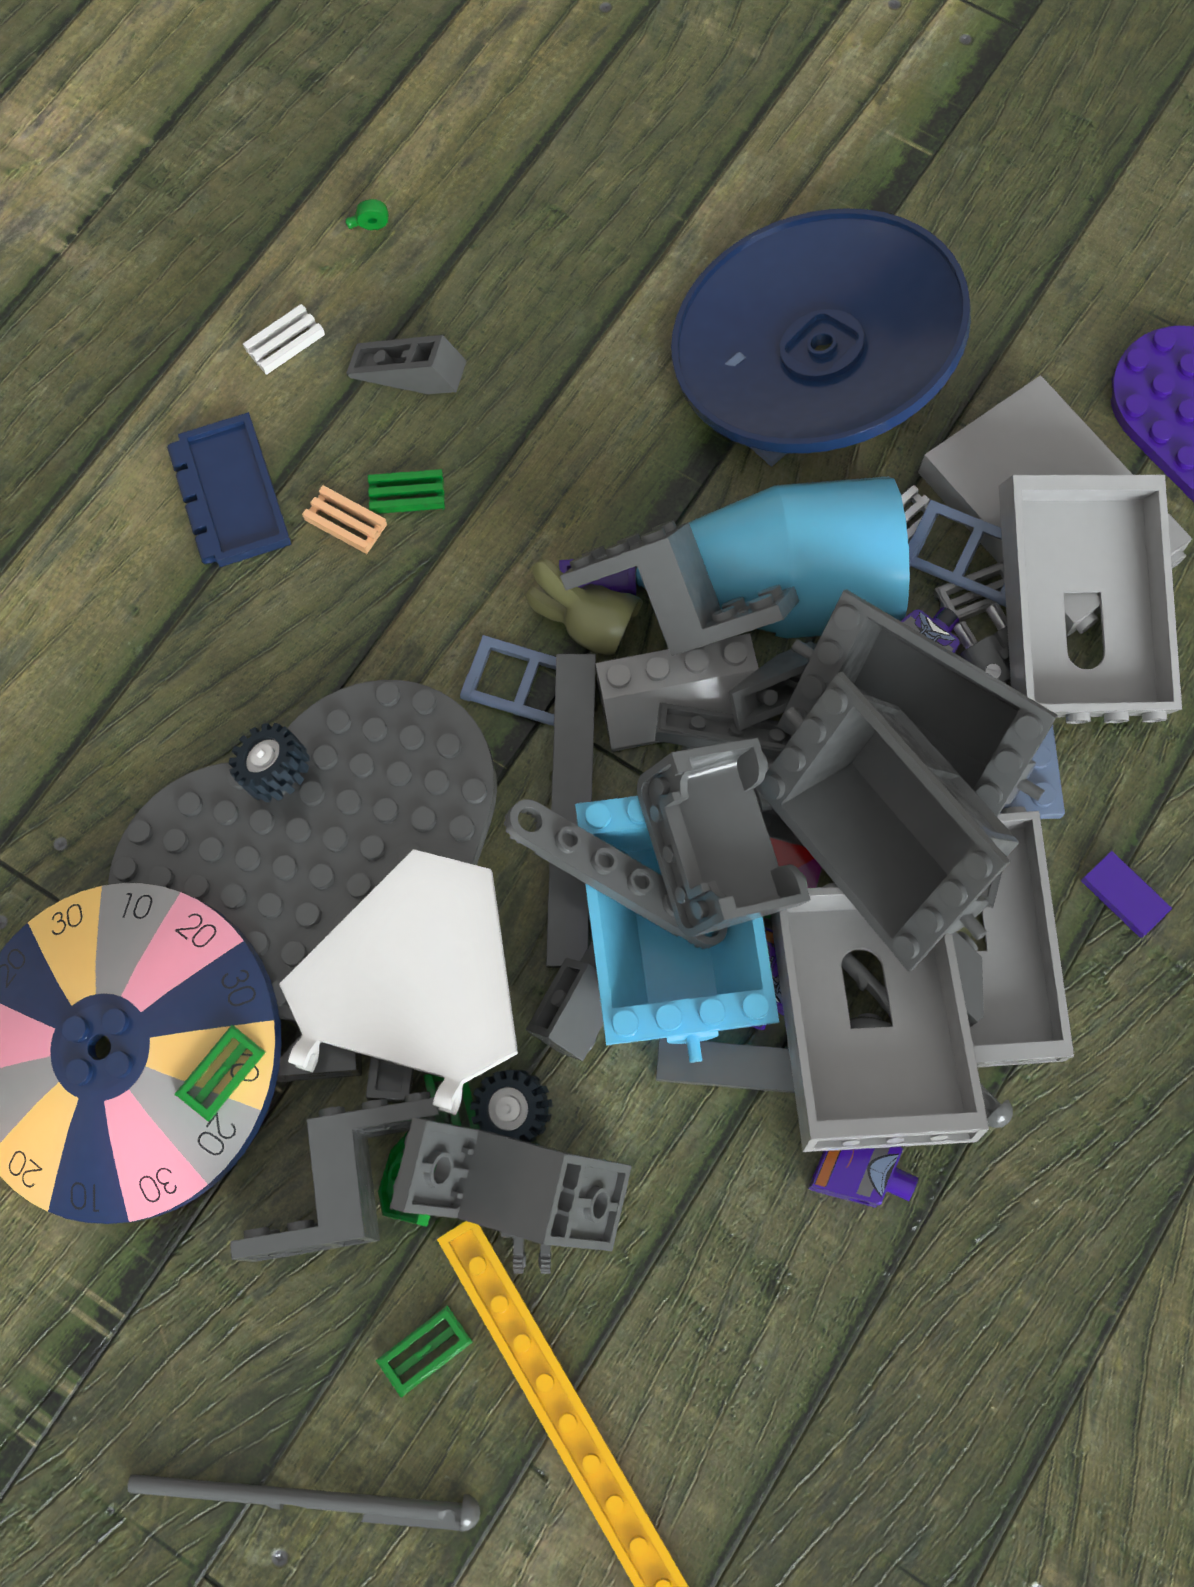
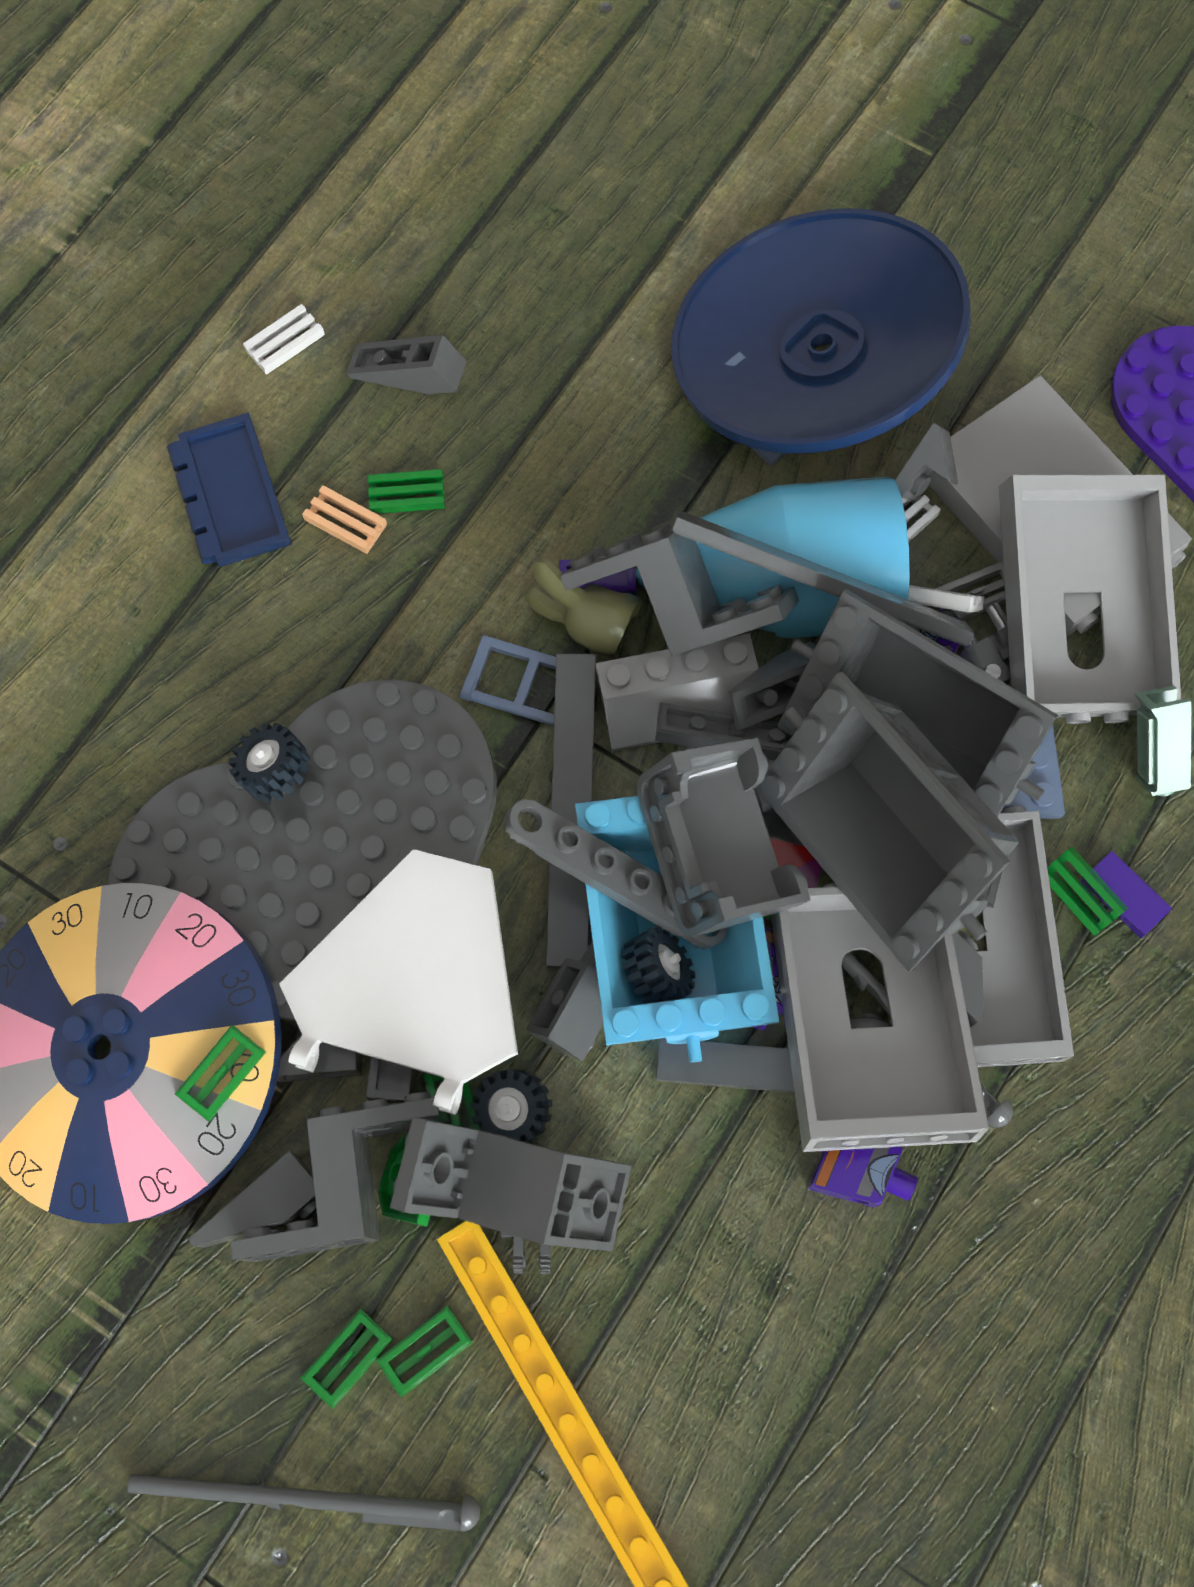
green piece [346,199,389,230] -> none
sand blue window [909,500,1006,607] -> none
none -> dark grey slope [188,1151,317,1248]
none -> green tile [301,1309,394,1409]
none -> black wheel [621,926,696,1004]
none -> dark grey tile [670,509,975,647]
none -> dark grey slope [895,422,958,501]
none -> white tile [908,585,985,612]
none -> green tile [1047,847,1128,936]
none -> window [1135,685,1191,796]

